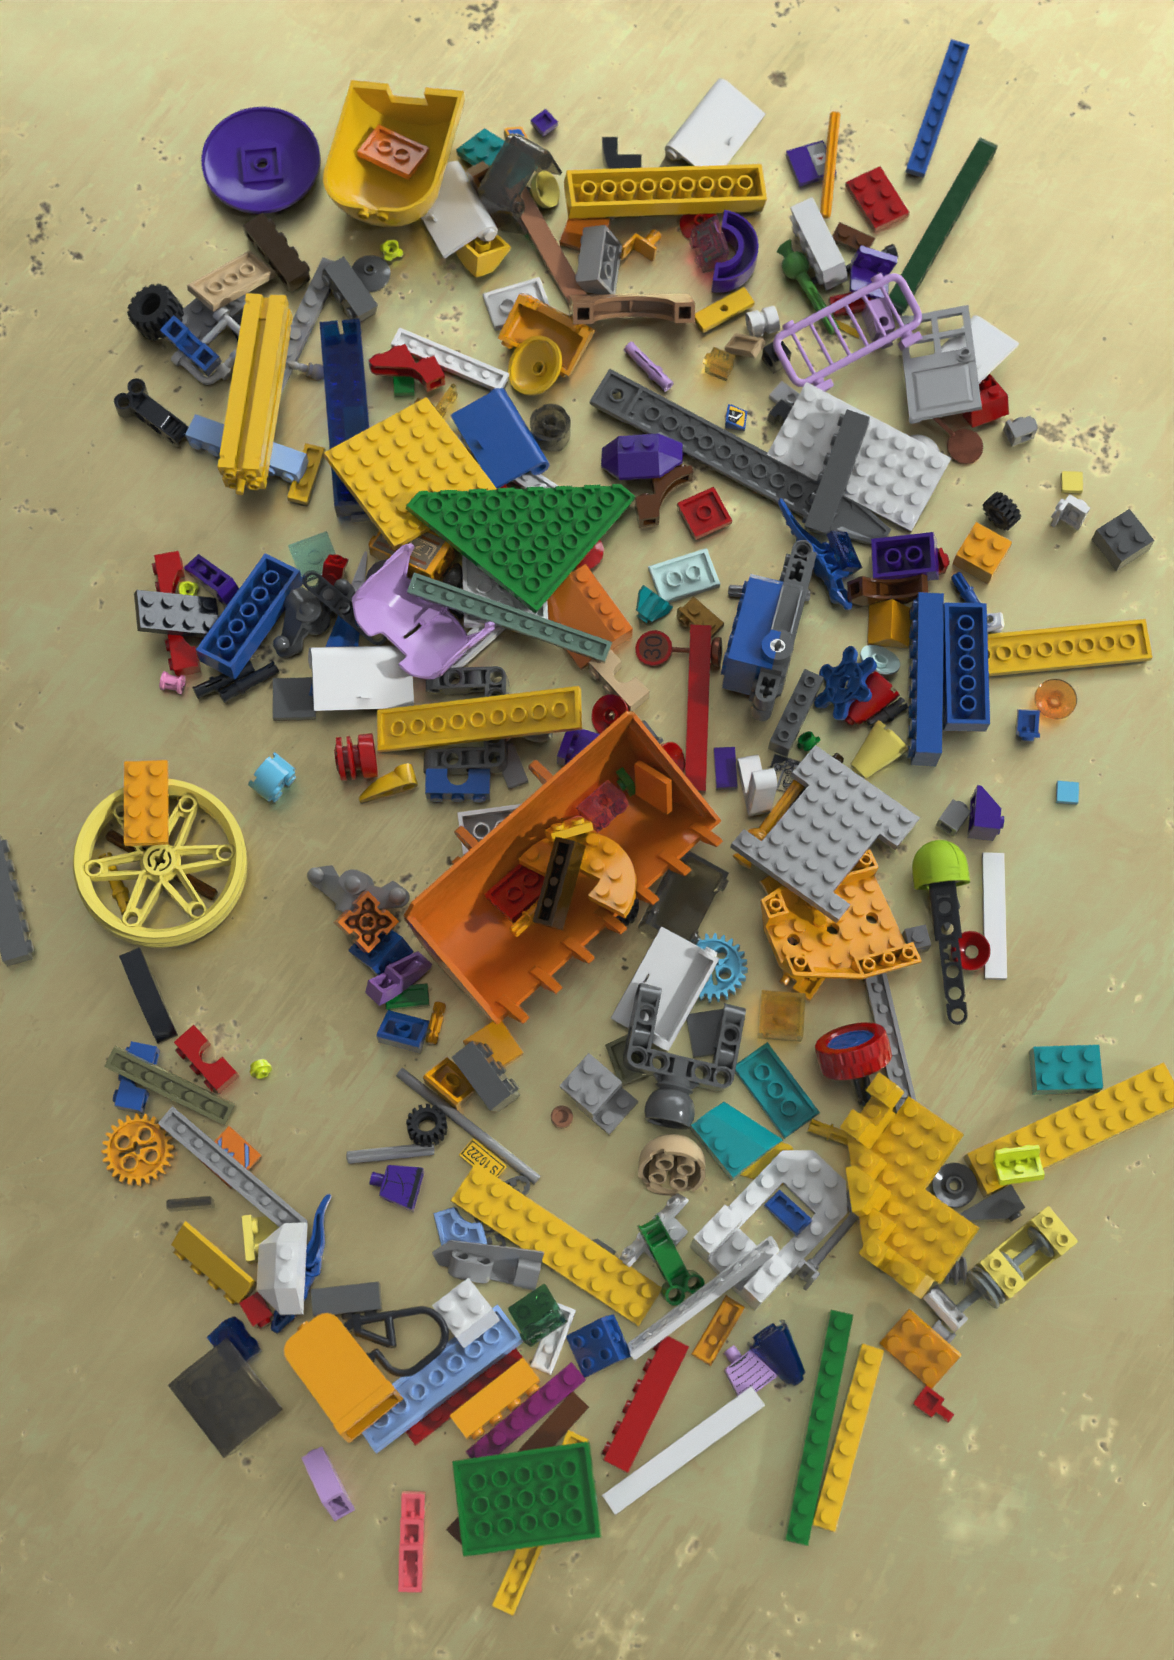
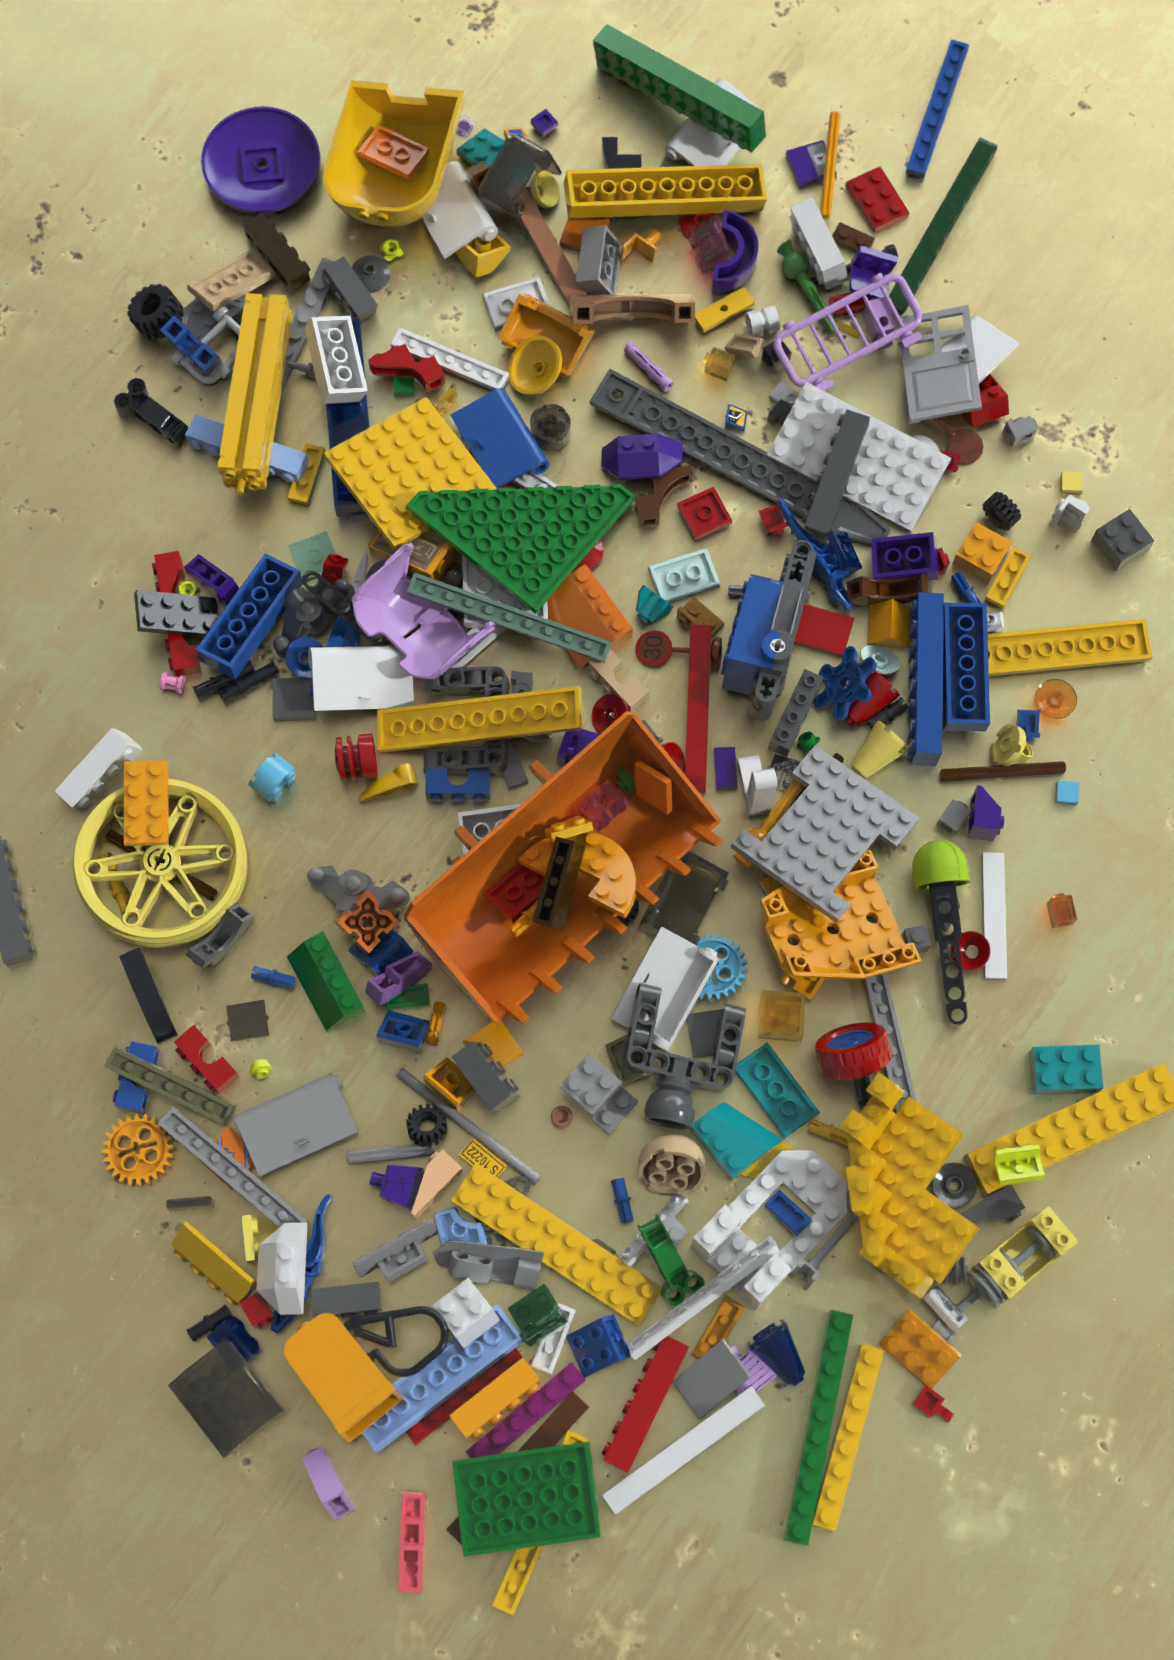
none -> white wedge [55,728,144,810]
none -> dark grey arch [186,903,255,968]
none -> black pin [186,1305,233,1342]
none -> clear smoke piece [226,1000,269,1042]
none -> light grey door [234,1072,358,1177]
none -> blue axle [251,965,295,989]
none -> blue dish [285,637,323,679]
none -> green slope [287,931,365,1032]
none -> white brick [305,316,368,404]
none -> light grey bracket [352,1219,438,1283]
none -> light nougat slope [411,1149,463,1219]
none -> clear tile [456,114,476,140]
none -> dark grey leg [511,671,533,694]
none -> green brick [593,24,766,153]
none -> blue axle [611,1178,633,1223]
none -> light grey tile [673,1339,752,1419]
none -> red bracket [758,504,787,536]
none -> red tile [794,604,855,658]
none -> reddish brown axle [940,761,1066,781]
none -> red plate [942,450,961,473]
none -> yellow plate [984,546,1032,609]
none -> light yellow tile [991,724,1033,766]
none -> clear orange brick [1047,893,1077,928]

